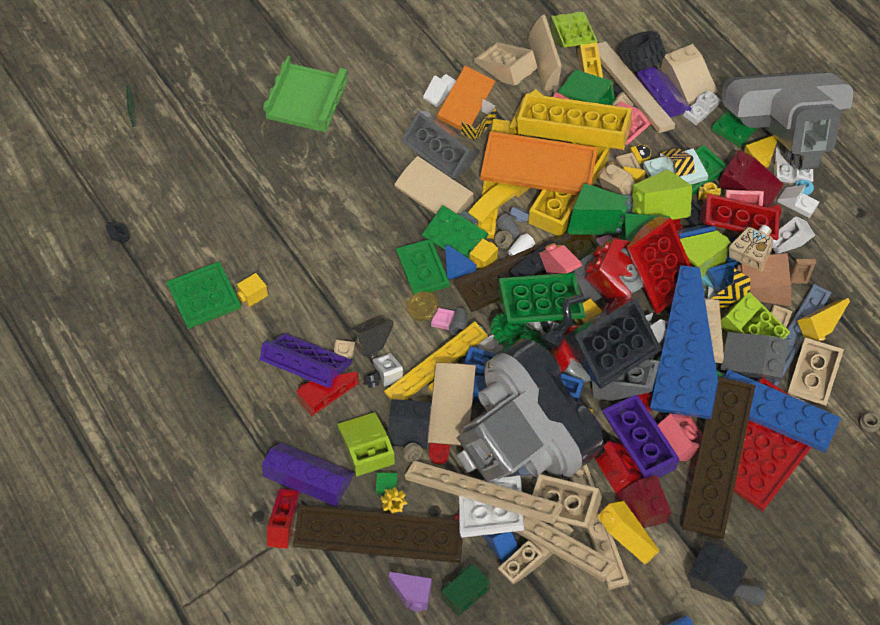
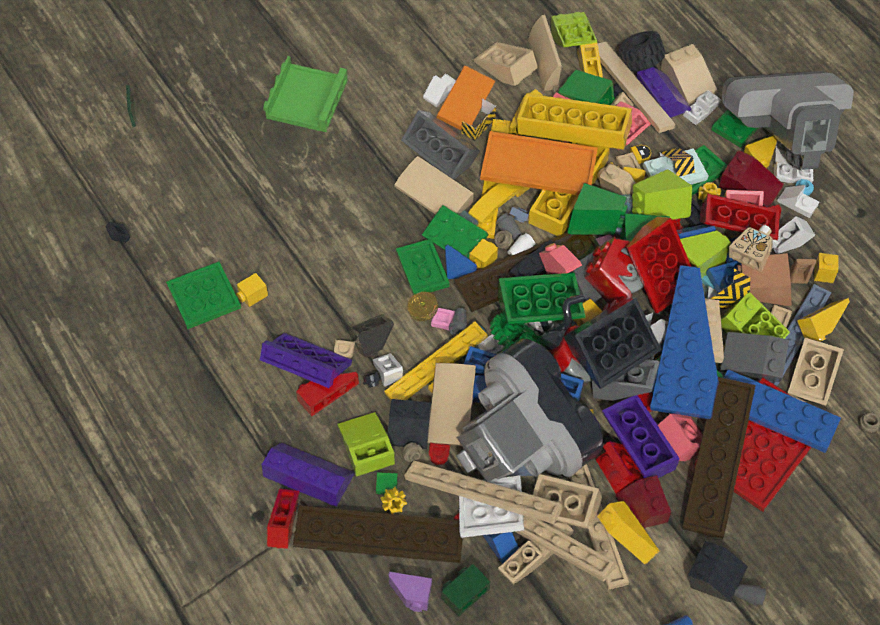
none -> yellow brick [814,253,838,283]

